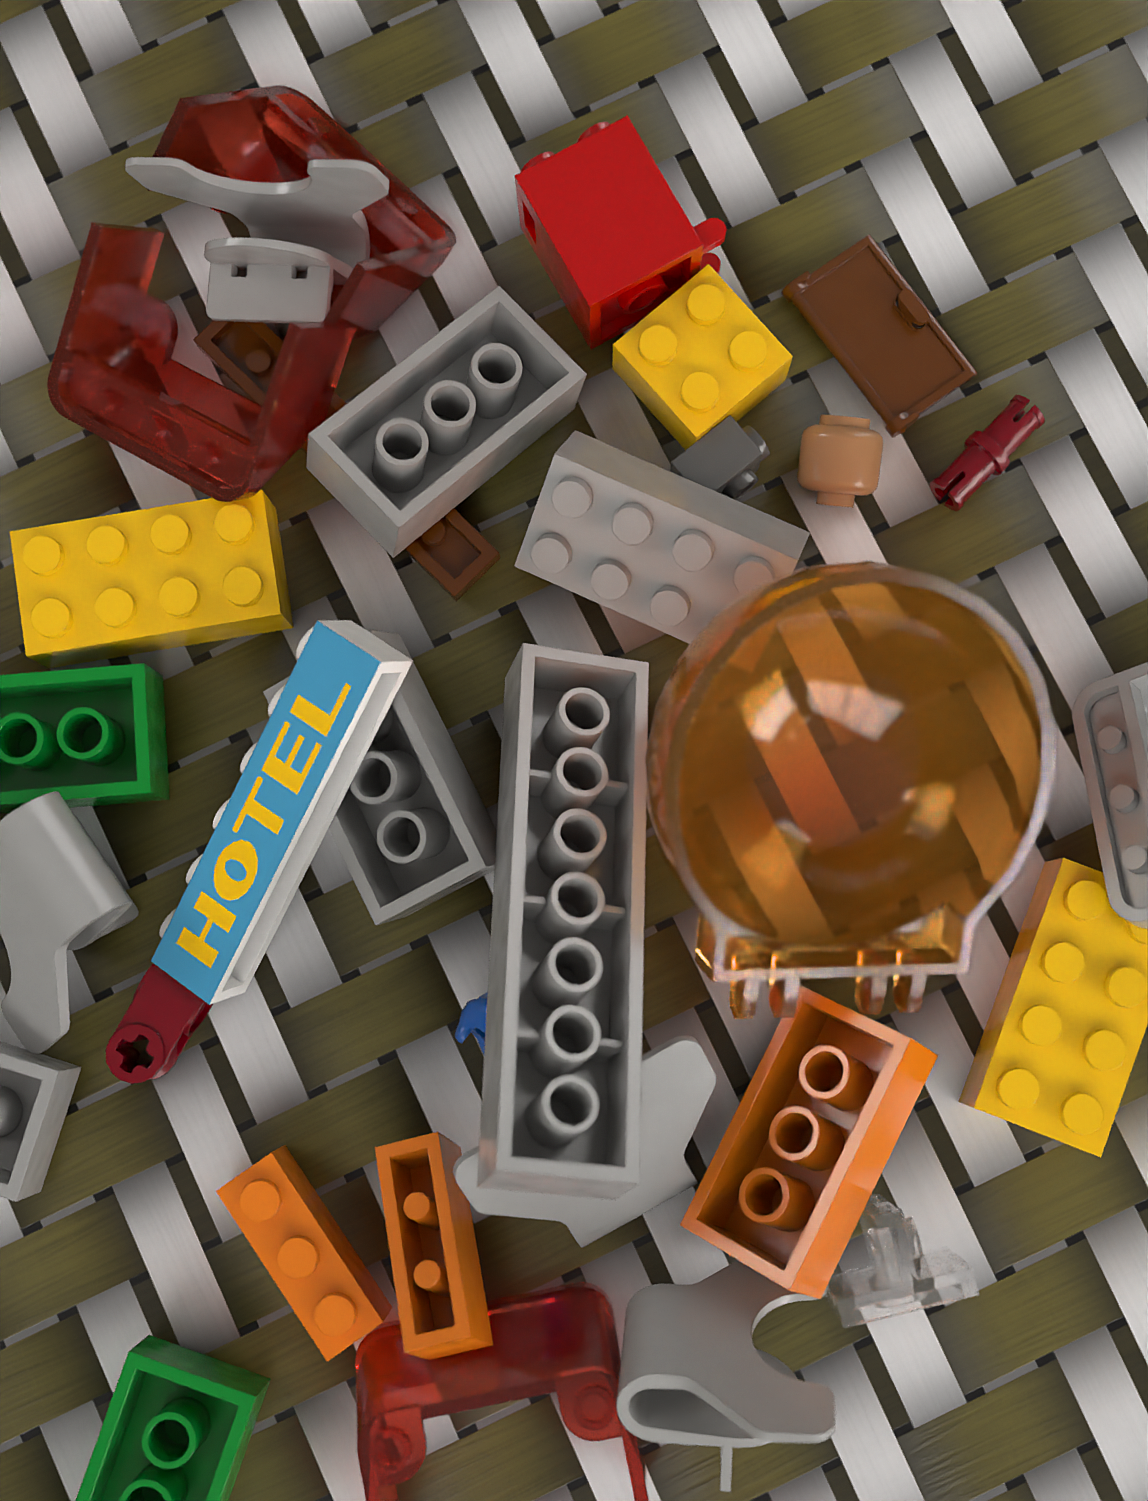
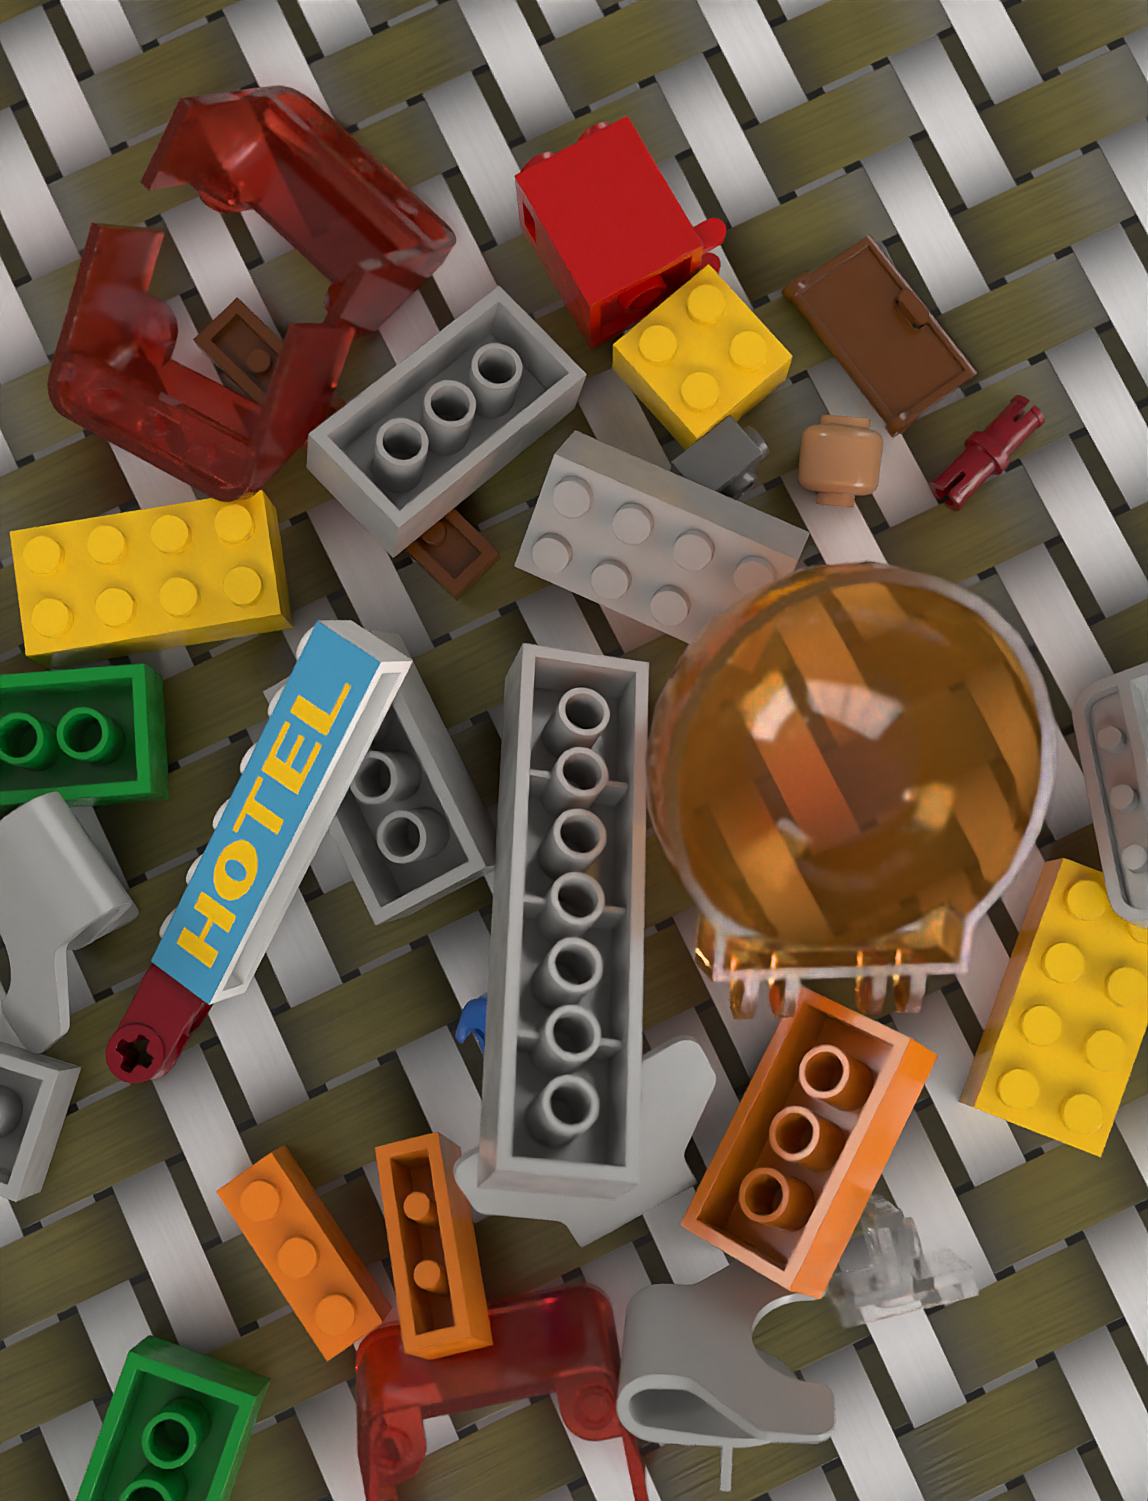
light grey piece [125,157,389,324] -> none

